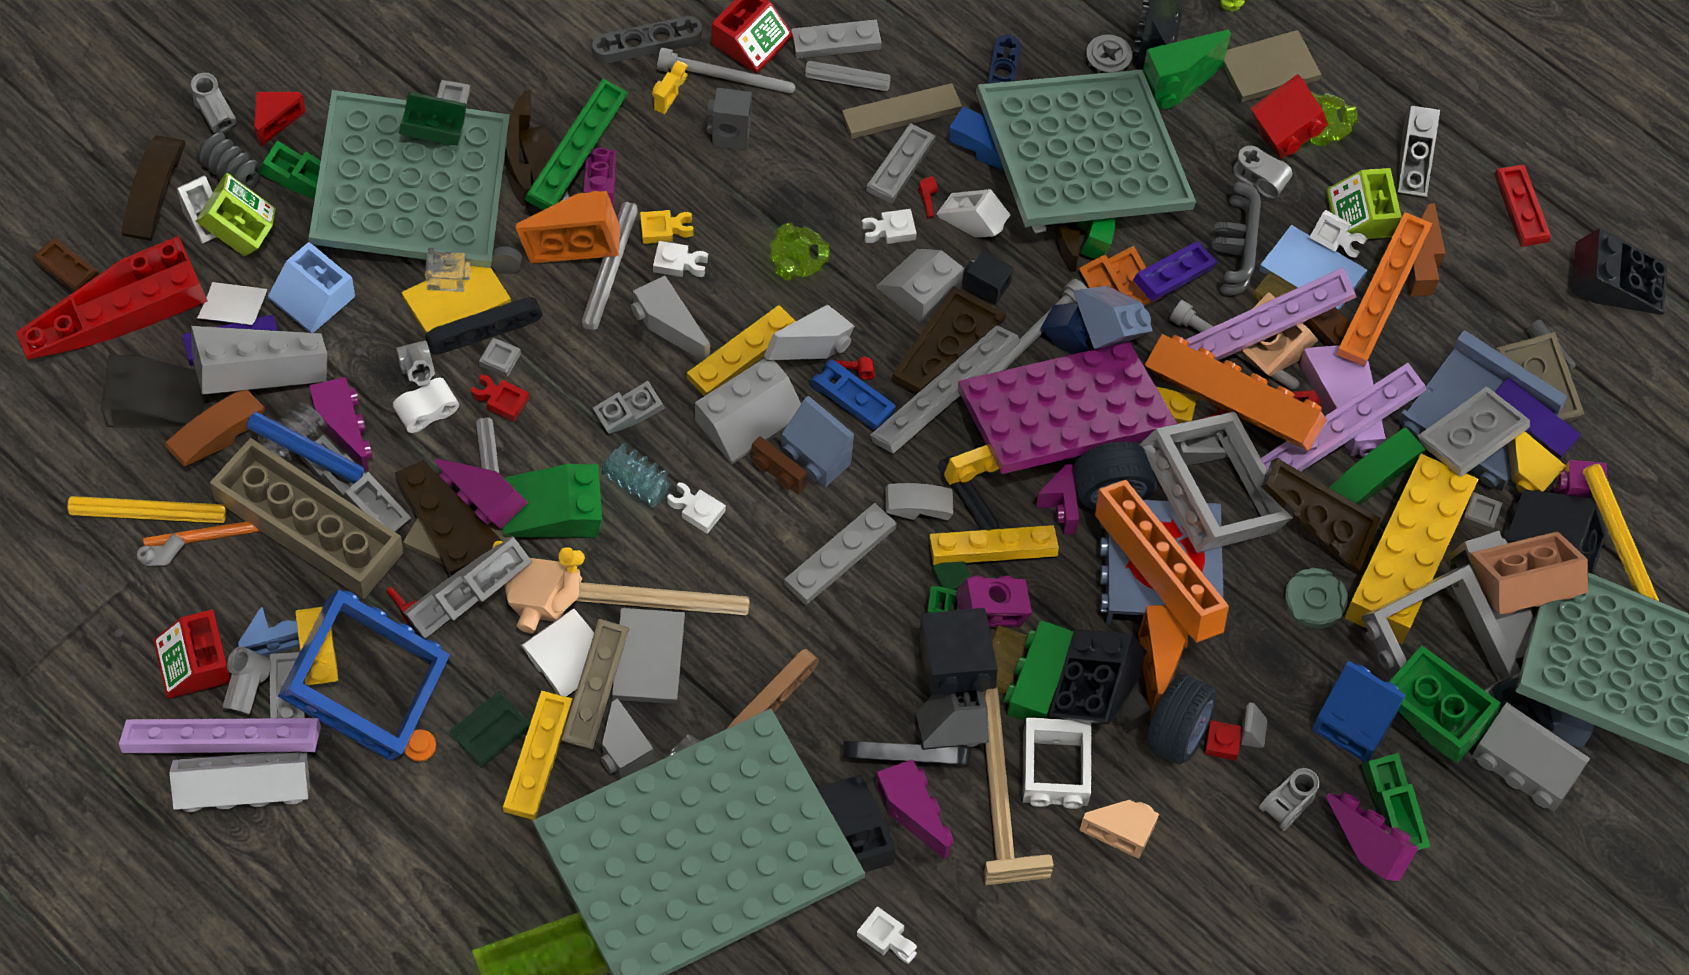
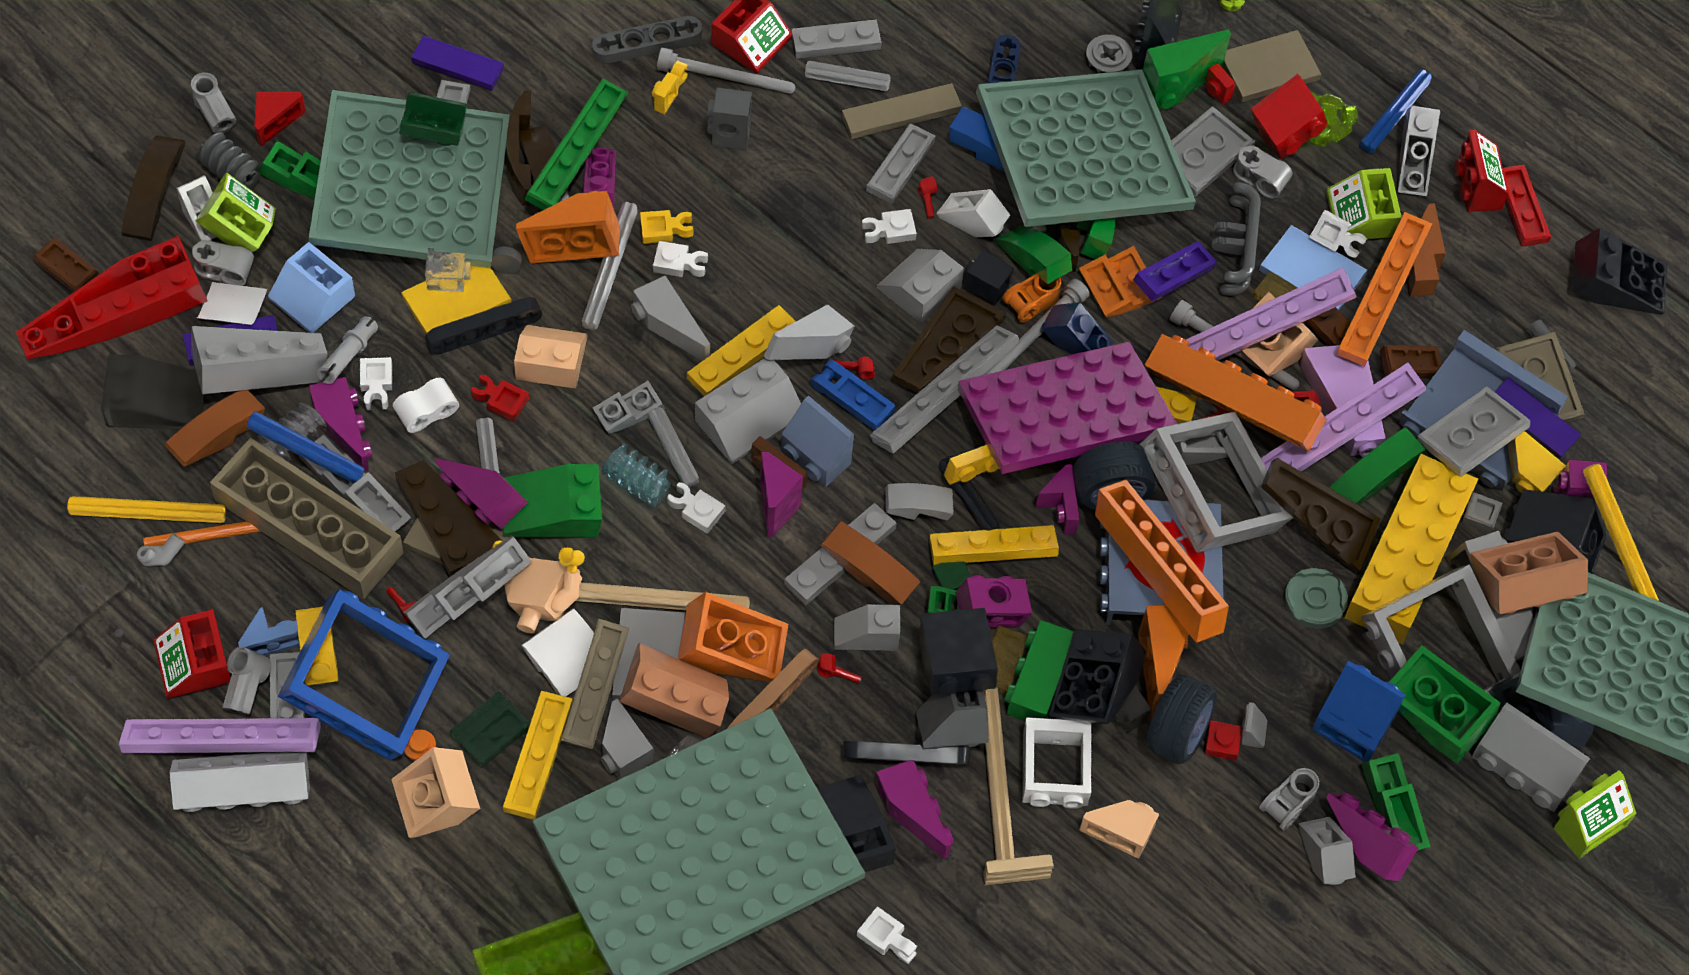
light grey piece [396,340,435,386] -> none
light grey tile [479,338,521,378] -> none
clear neon green piece [770,223,829,280] -> none
sand blue slope [1073,286,1153,349] -> none
none -> light grey piece [192,240,254,286]
none -> light grey pin [317,316,378,384]
none -> white plate [360,357,392,410]
none -> light nougat slope [391,747,480,838]
none -> dark purple tile [411,36,504,91]
none -> light nougat slope [514,325,587,389]
none -> nougat slope [619,643,729,738]
none -> light grey axle [648,407,699,488]
none -> orange slope [678,592,789,682]
none -> magenta slope [760,452,803,537]
none -> red hand [817,654,862,684]
none -> dark orange slope [820,521,921,605]
none -> light grey slope [834,604,900,651]
none -> green slope [996,226,1072,284]
none -> orange piece [1002,274,1061,323]
none -> light grey tile [1171,106,1255,197]
none -> red plate [1205,63,1236,105]
none -> light grey slope [1299,817,1356,885]
none -> blue axle [1360,69,1432,154]
none -> reddish brown plate [1379,345,1442,378]
none -> red slope [1454,130,1509,212]
none -> slope [1553,770,1636,859]

